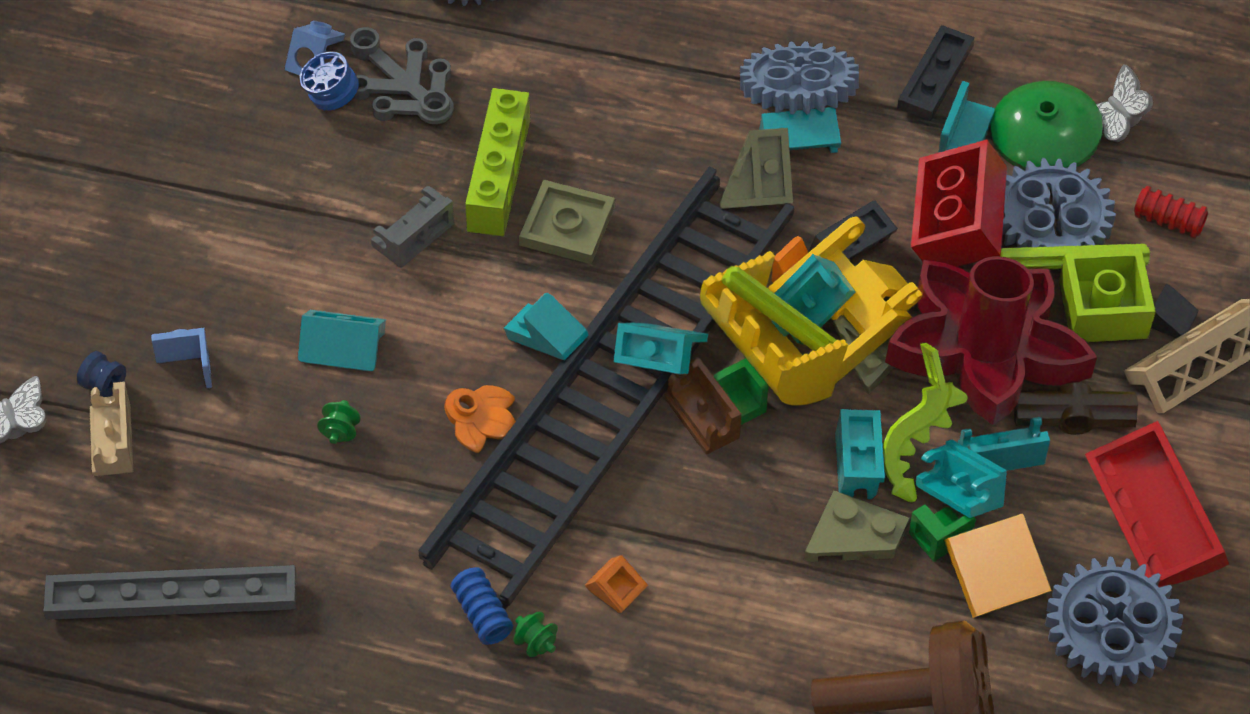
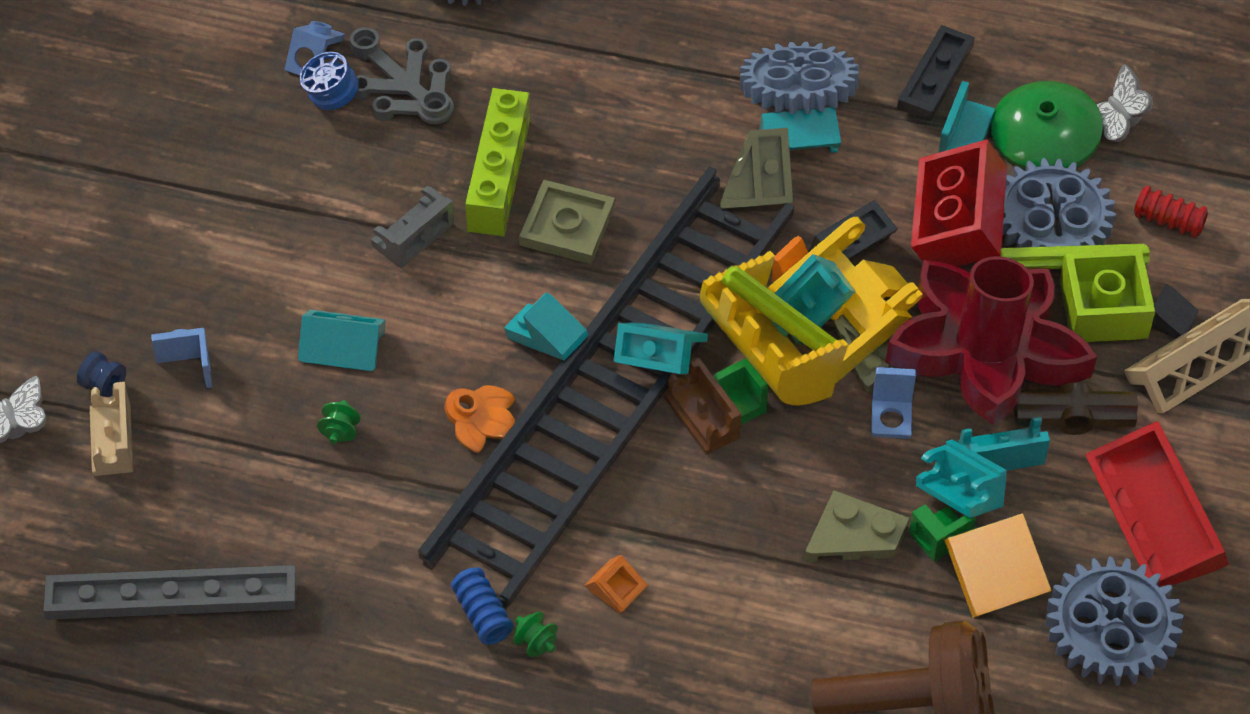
teal hinge [835,409,885,499] -> none
lime piece [883,343,968,502] -> none
none -> medium blue bracket [871,367,916,439]

